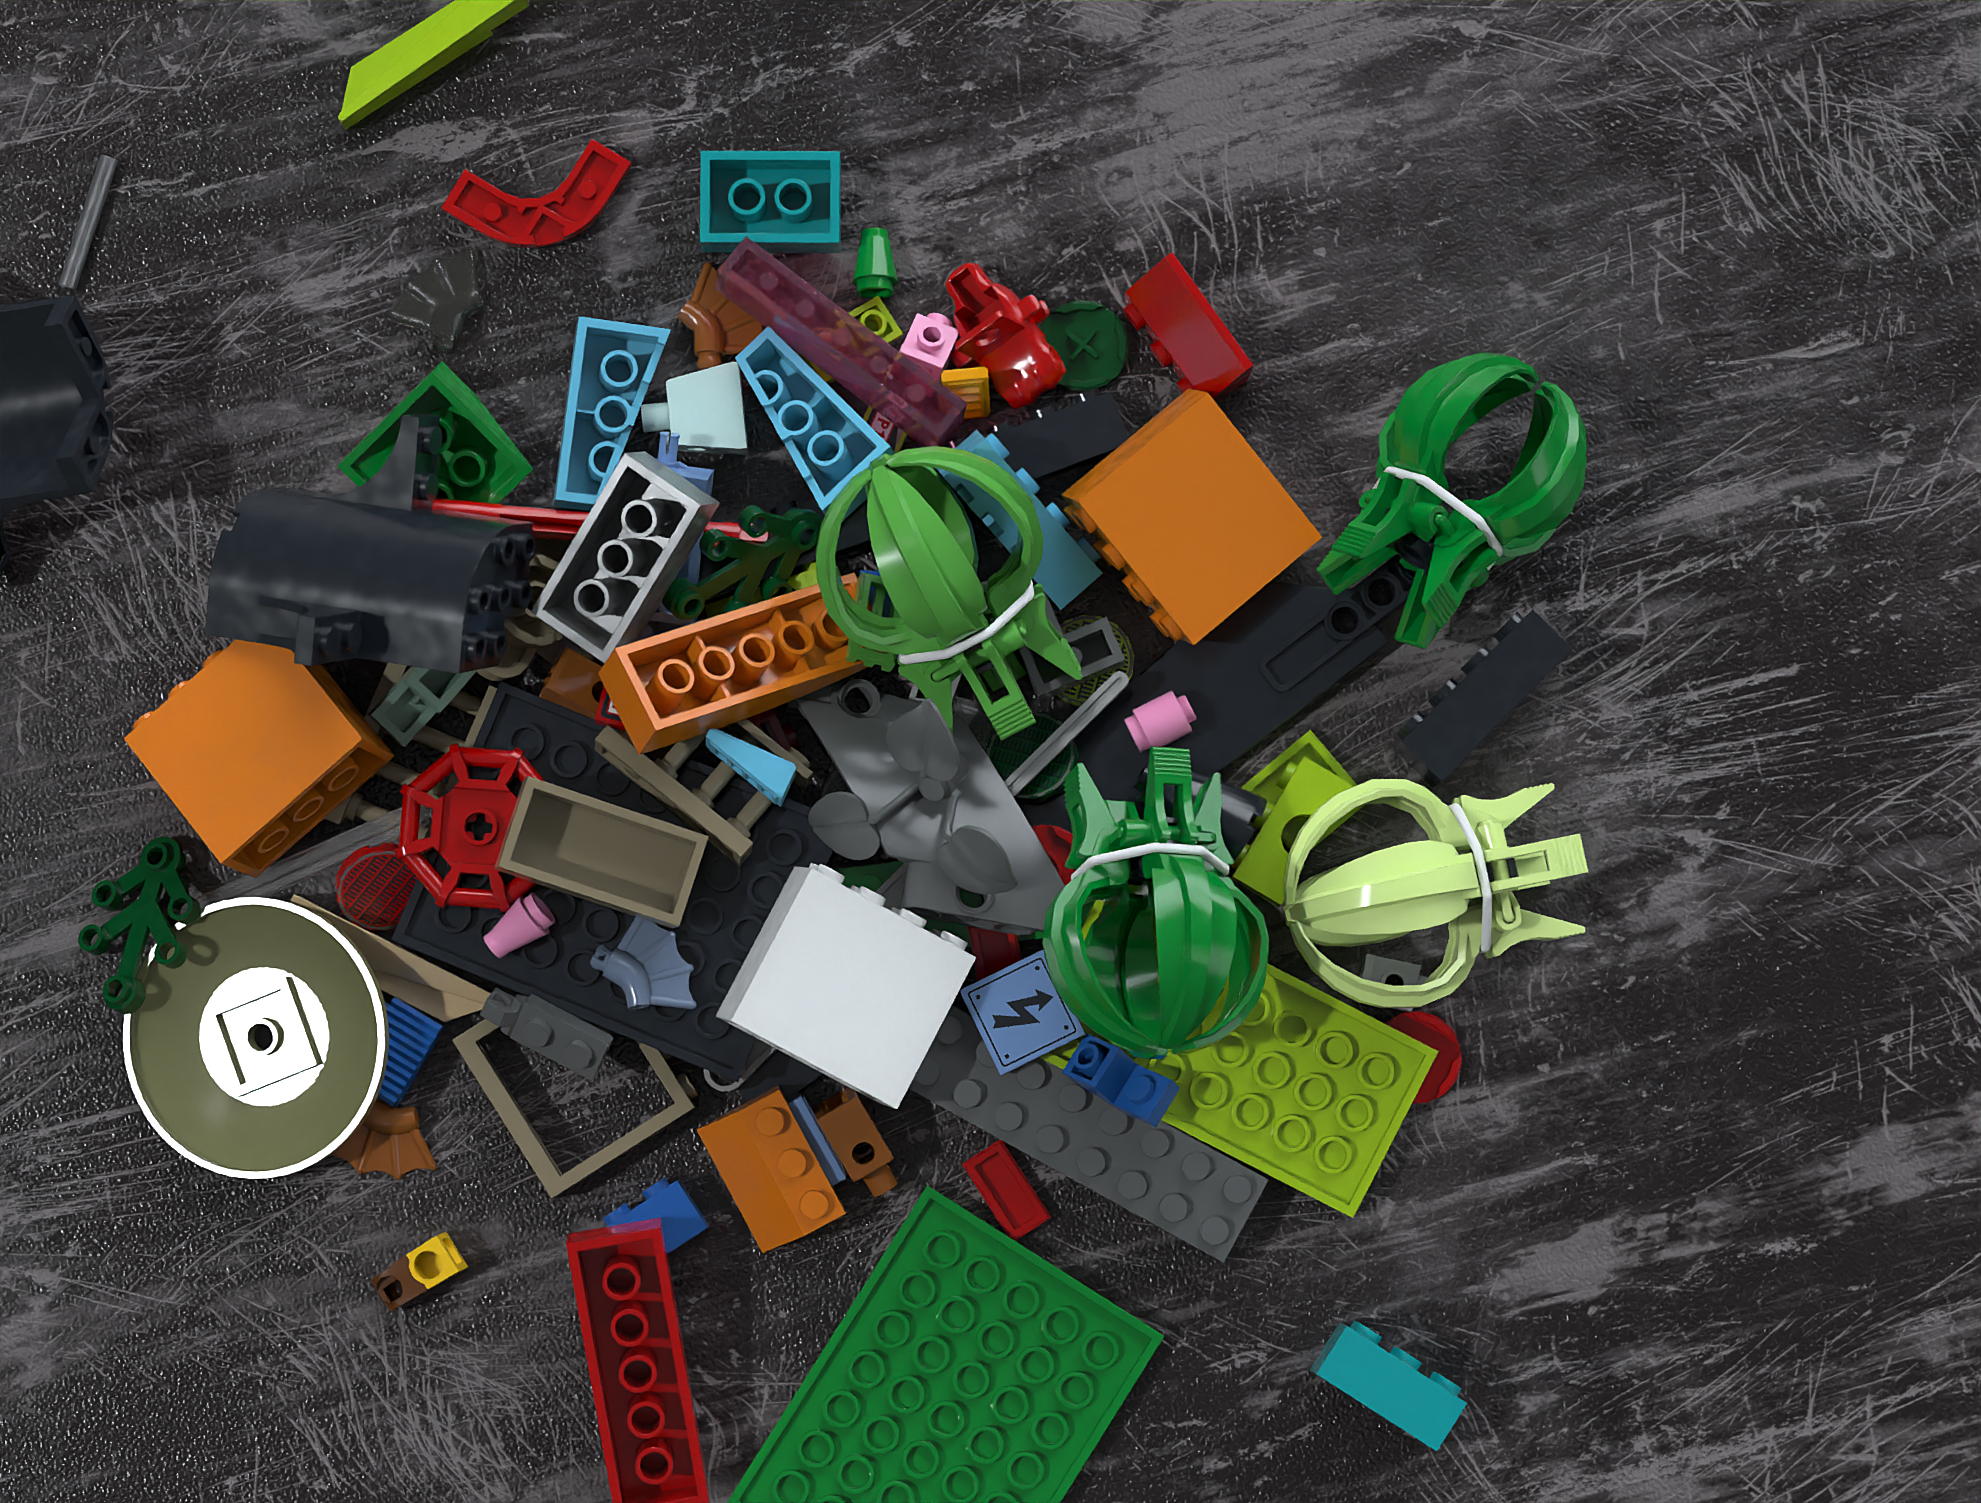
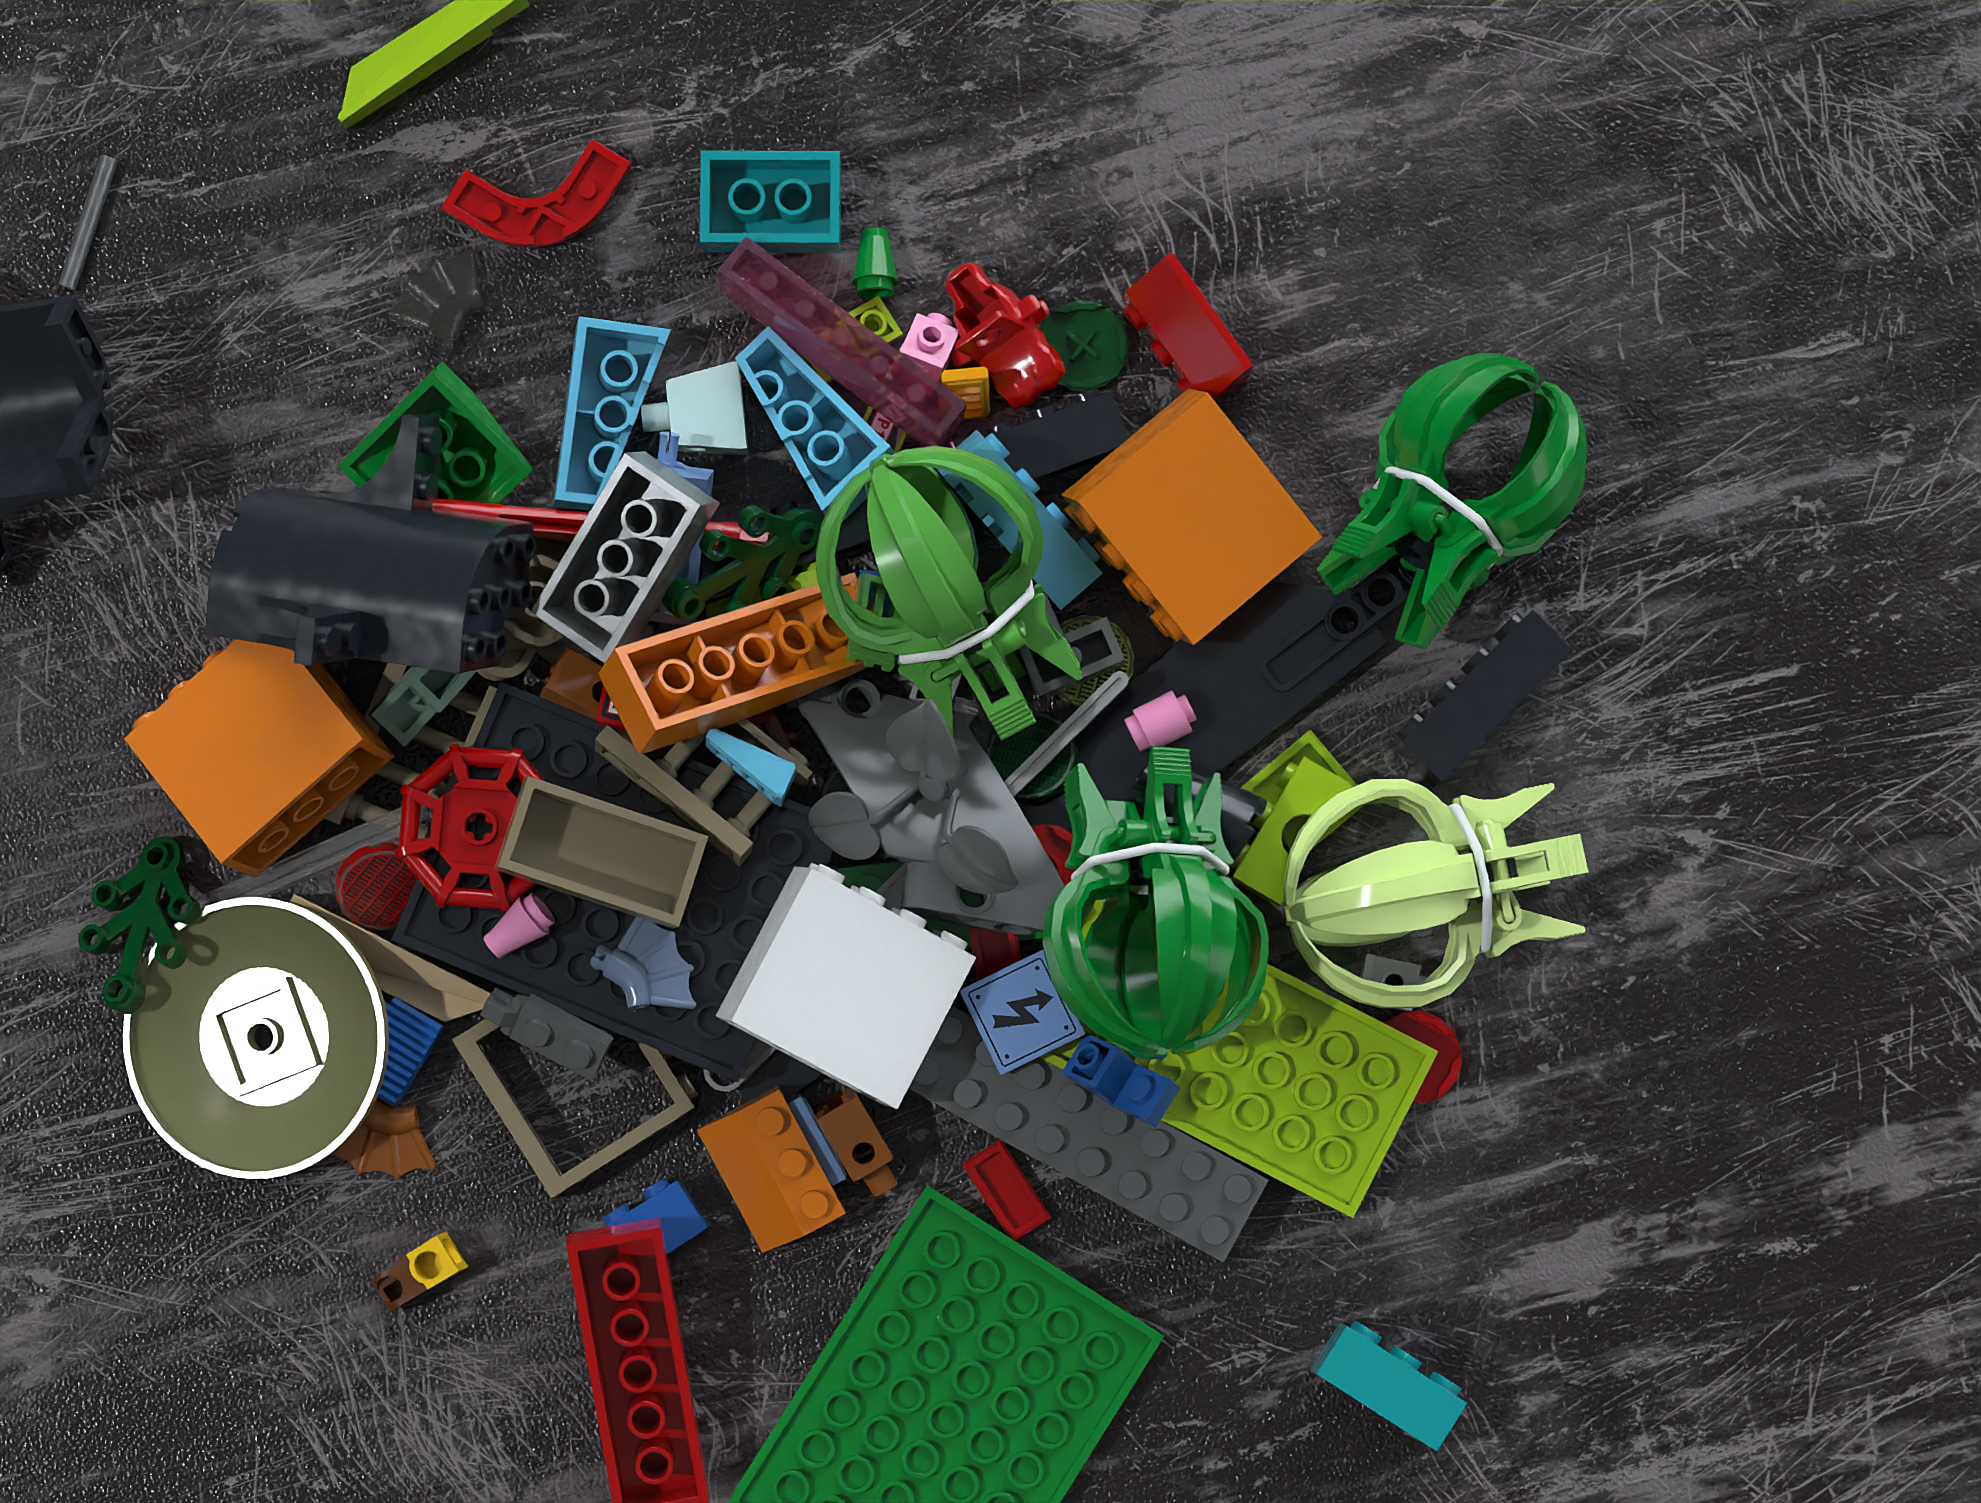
dark orange arm [677,262,764,370] -> none

